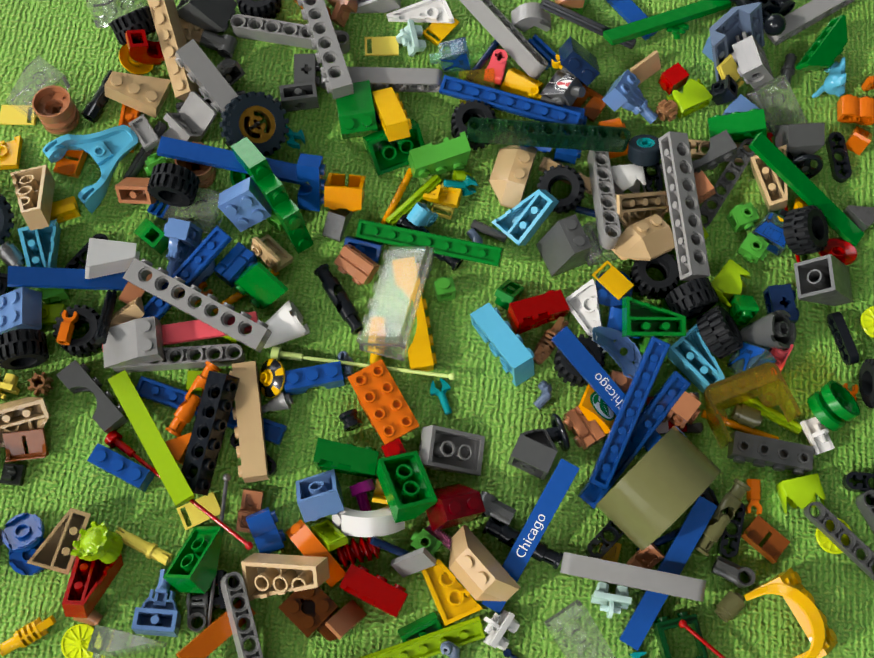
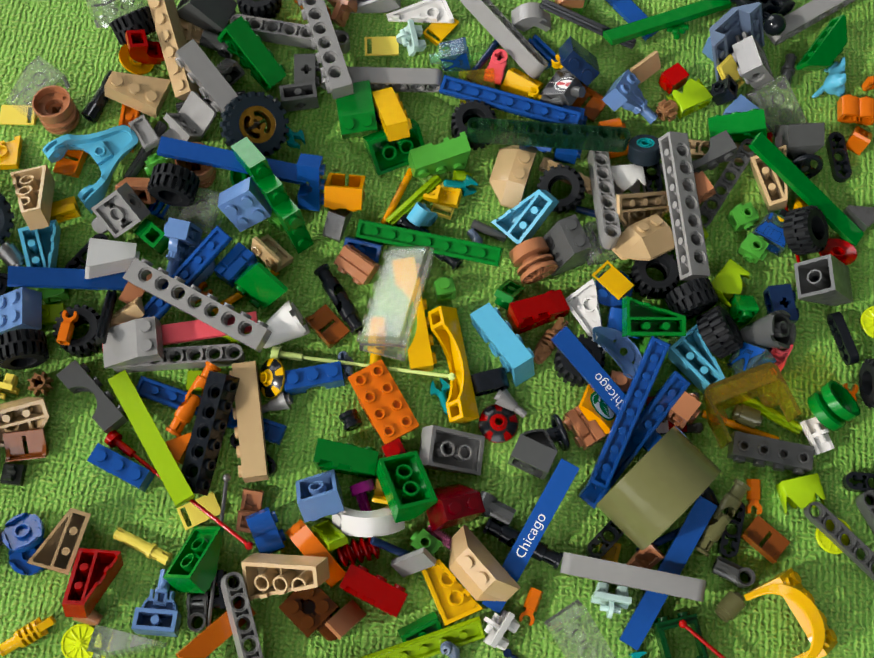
lime hair [70,521,123,564] -> none
sand blue arm [533,380,552,410] -> none
none -> light grey brick [91,182,151,239]
none -> green wedge [217,16,287,92]
none -> dark orange piece [305,304,350,349]
none -> yellow arch [427,305,479,424]
none -> black beam [471,368,510,396]
none -> dish [479,405,518,443]
none -> light grey cone [494,388,528,418]
none -> nougat wheel [509,237,558,285]
none -> orange bar [518,587,543,626]

